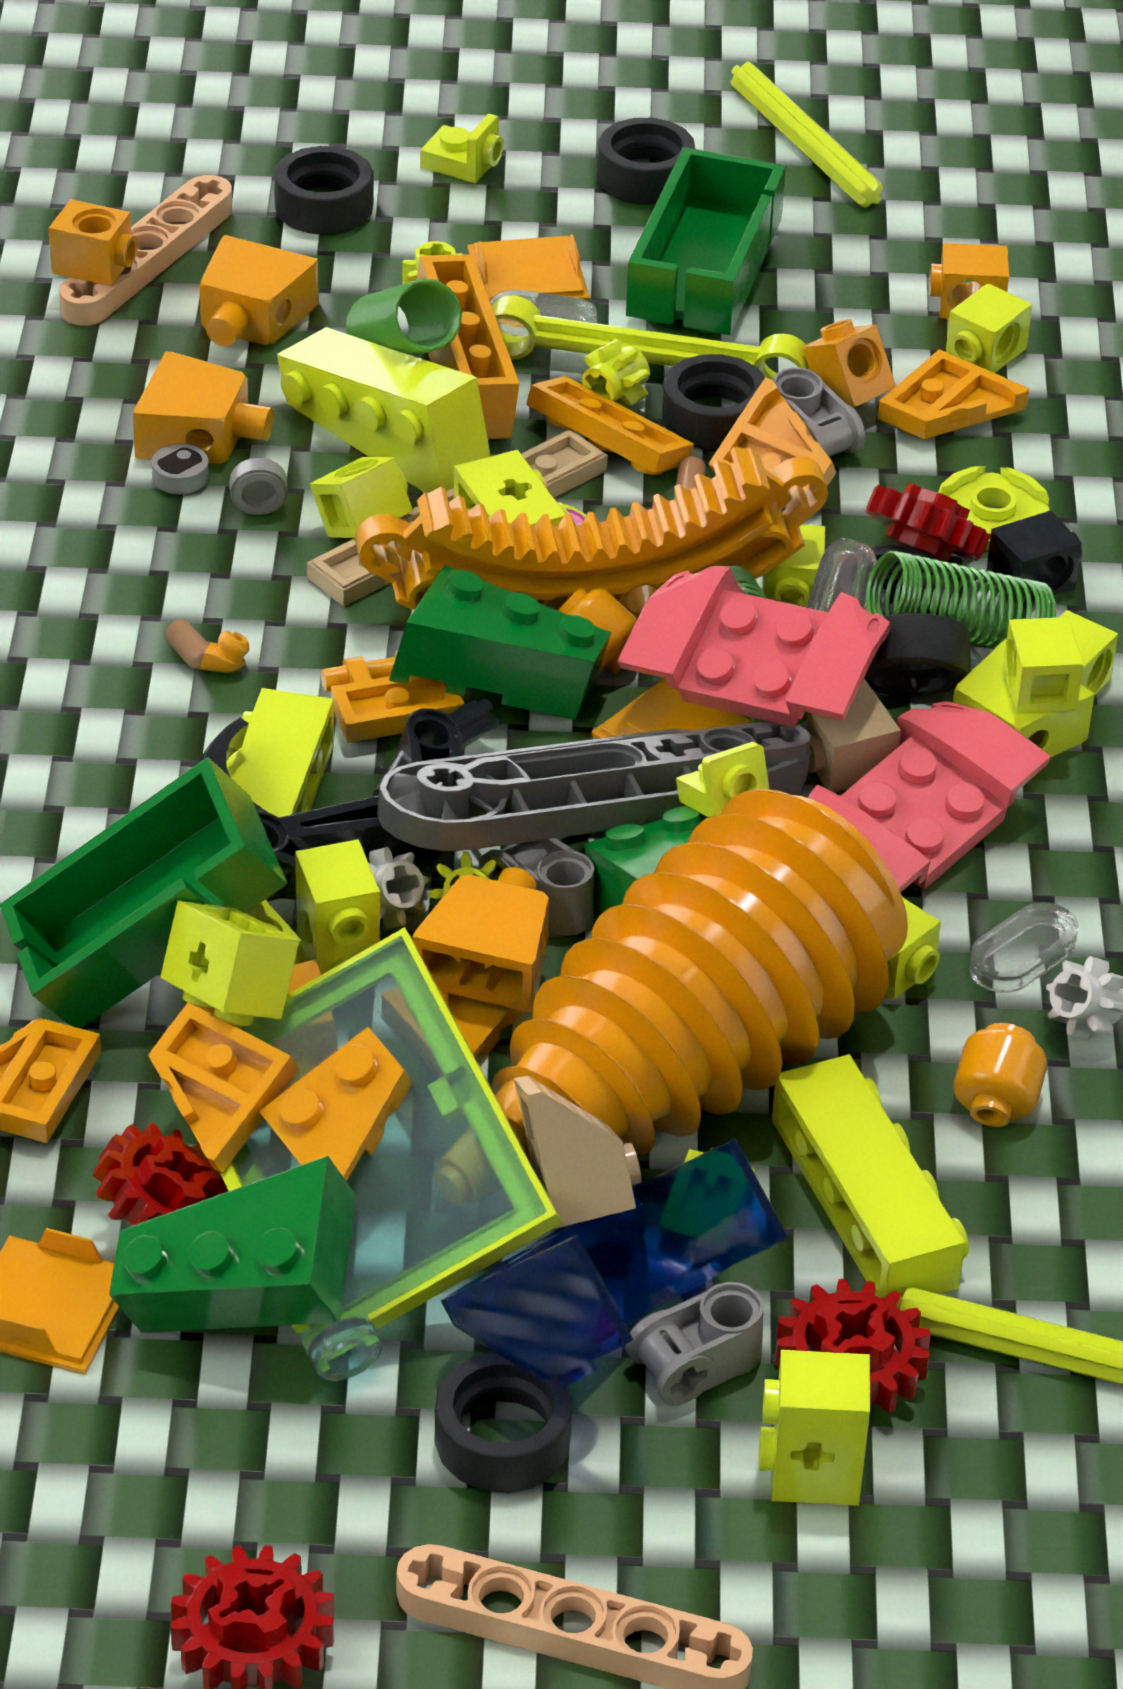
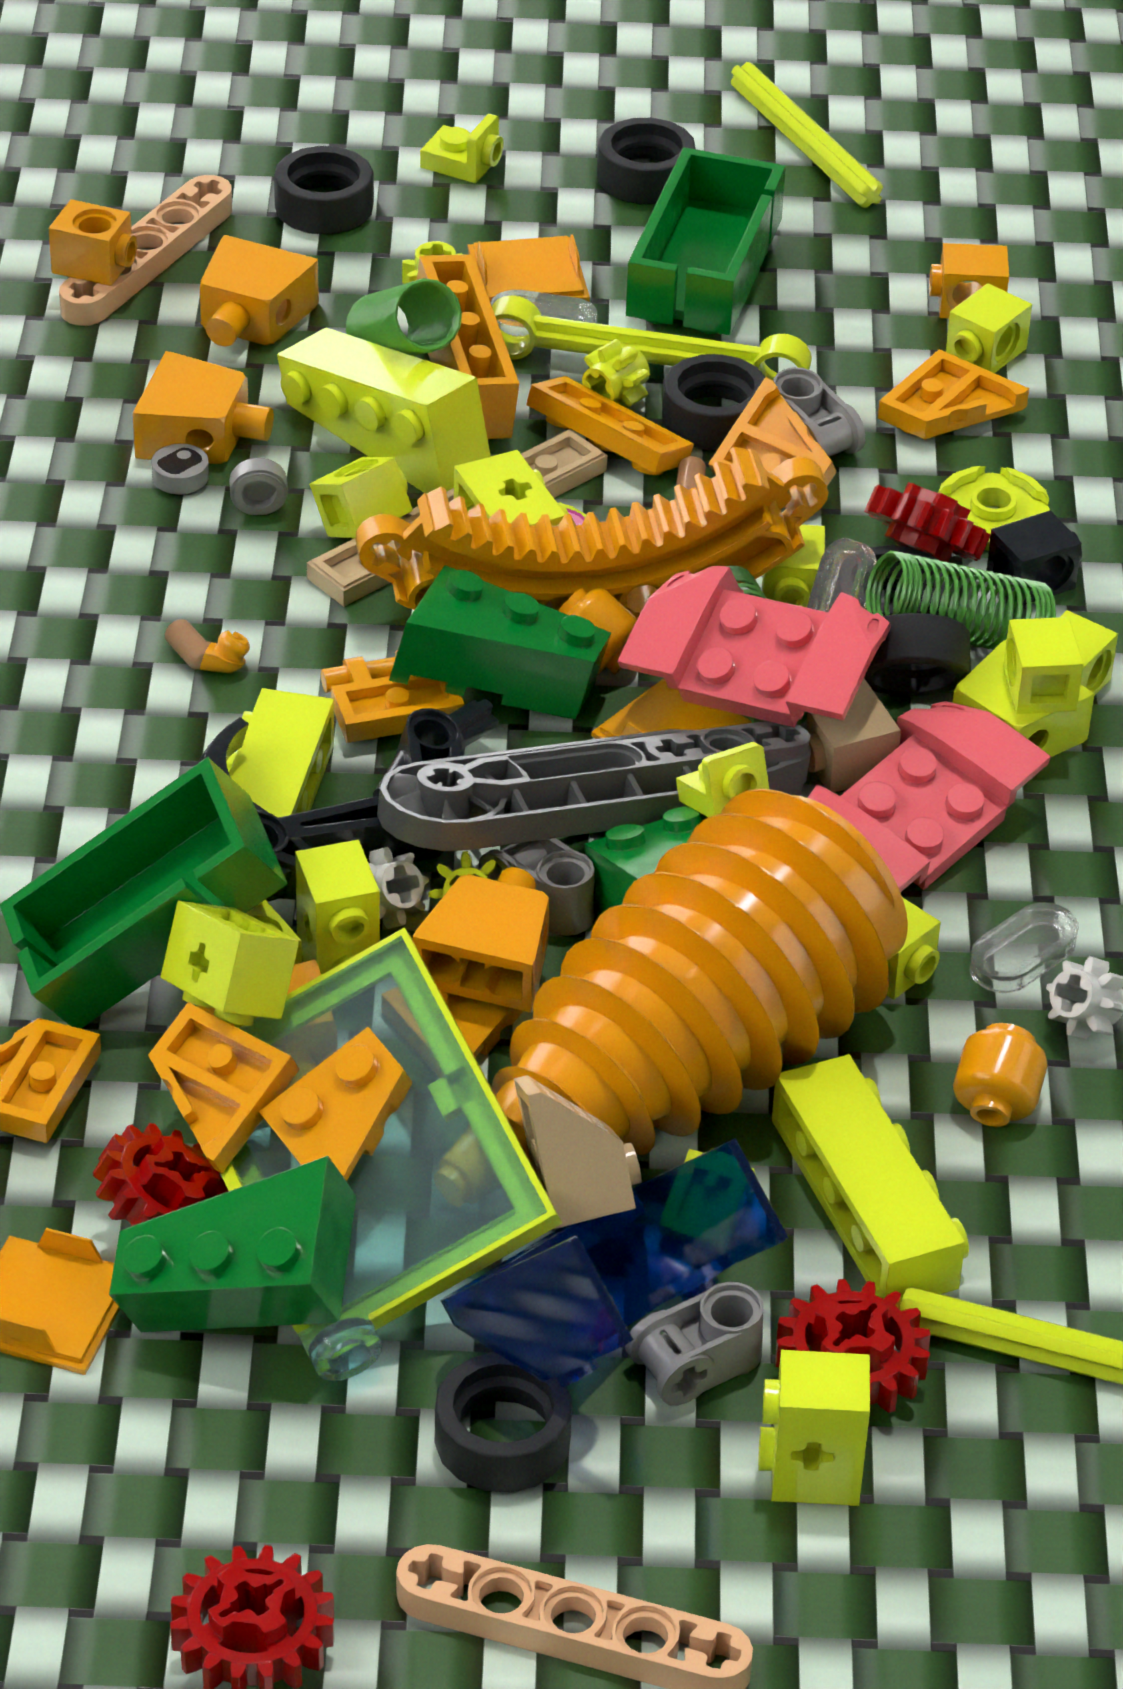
light orange brick [802,319,896,407] -> none

